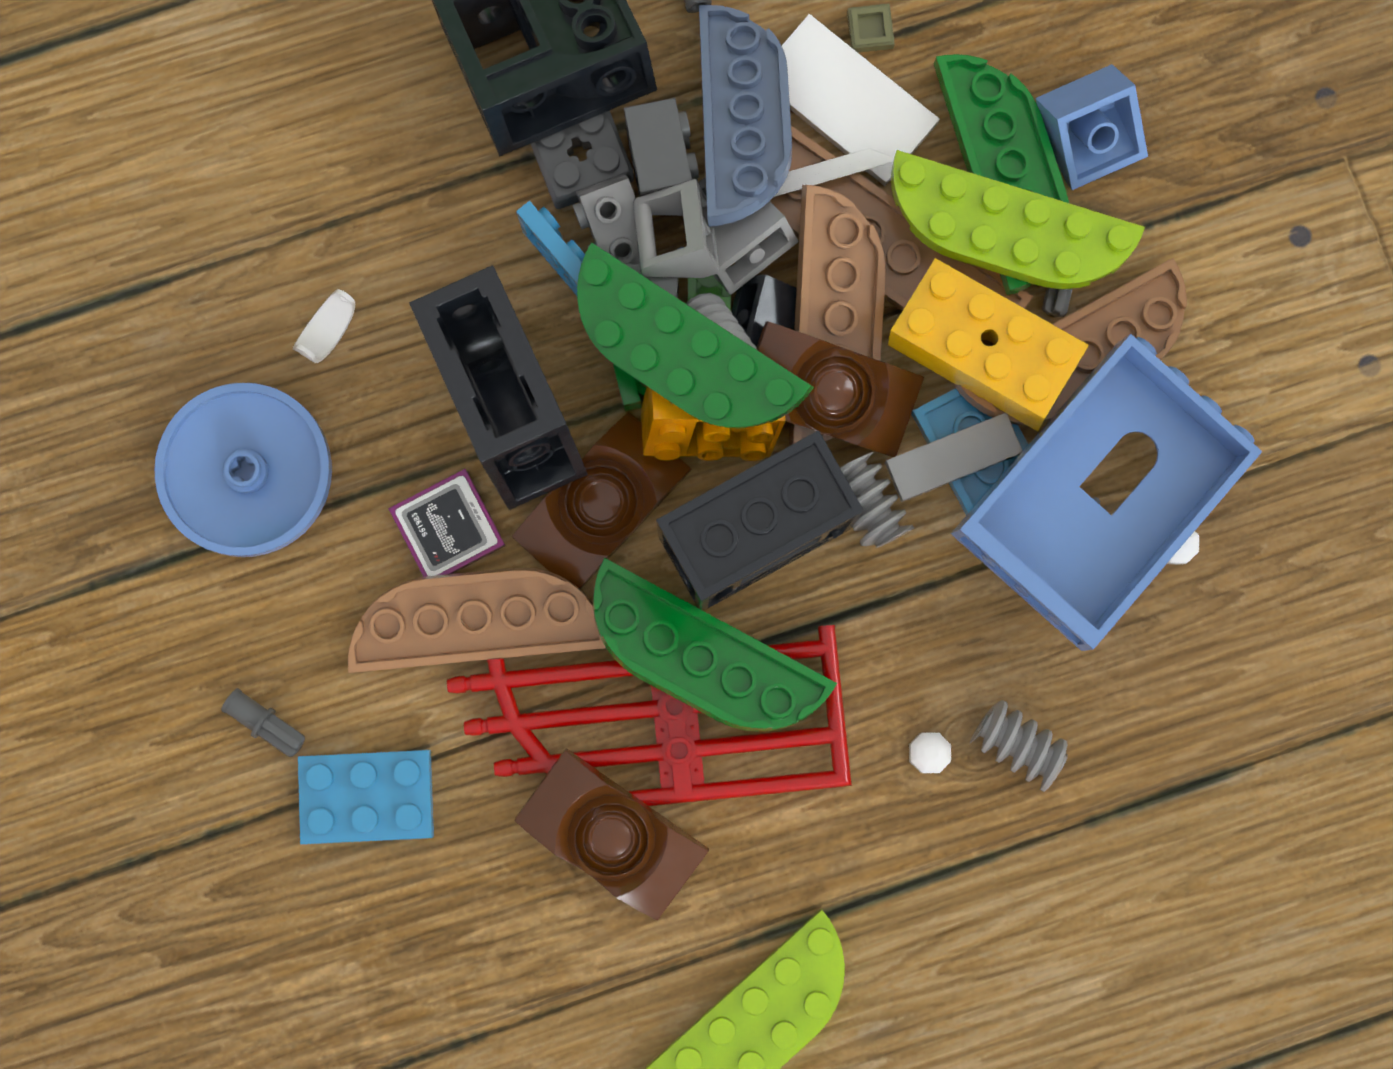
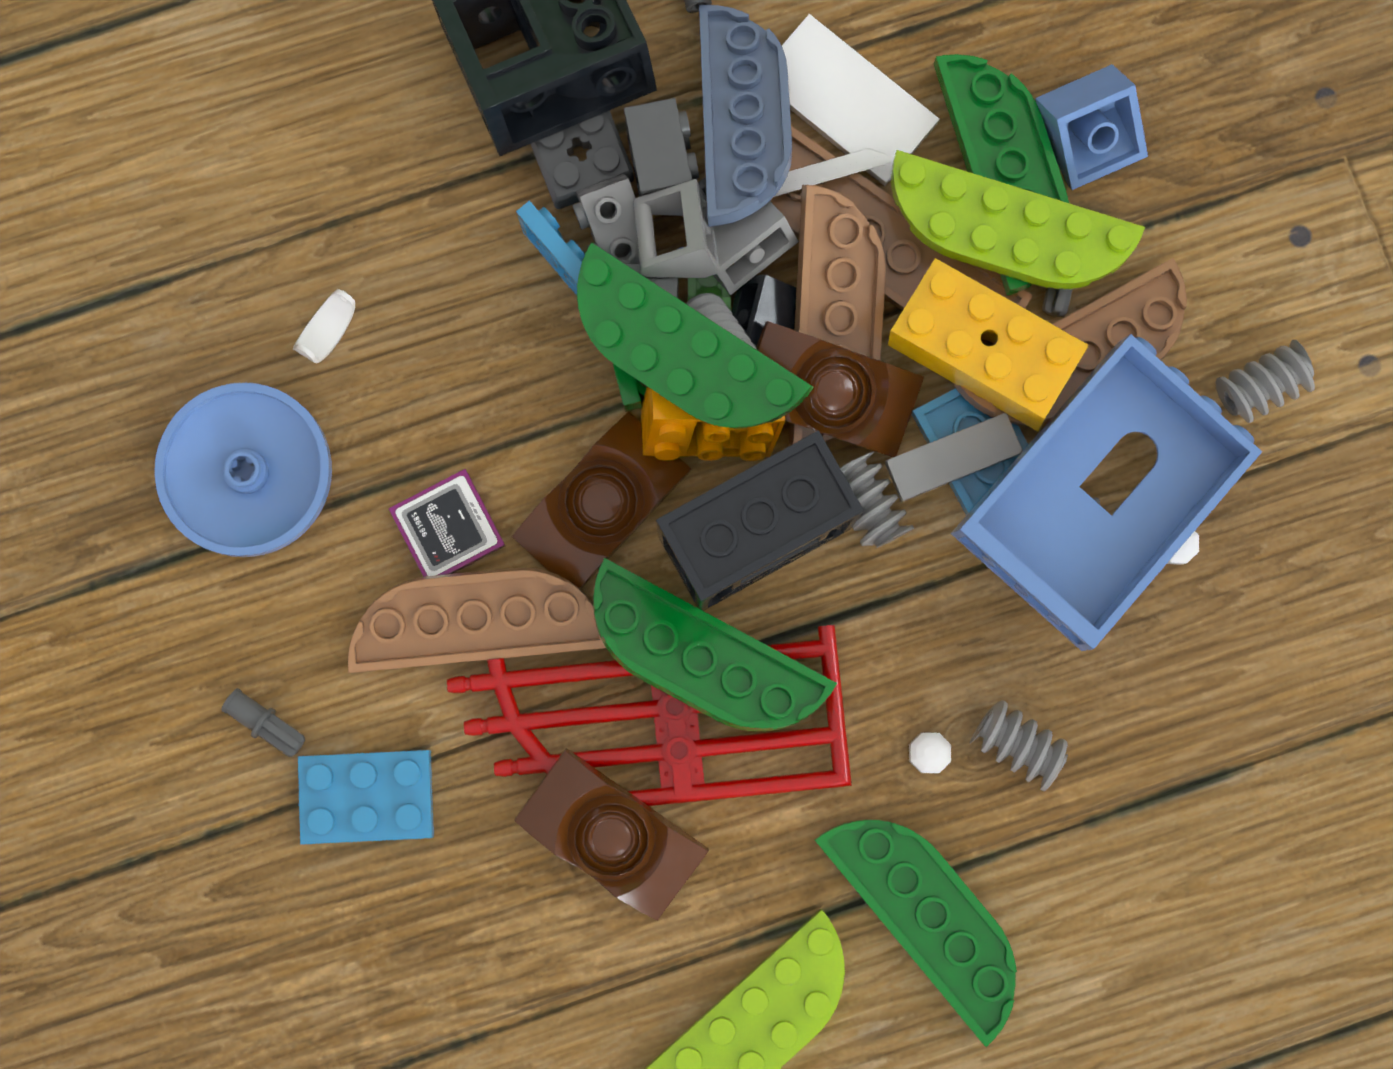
black piece [409,265,588,510] -> none
olive tile [847,3,895,53] -> none
none -> green plate [814,819,1017,1047]
none -> light grey piece [1215,340,1315,423]

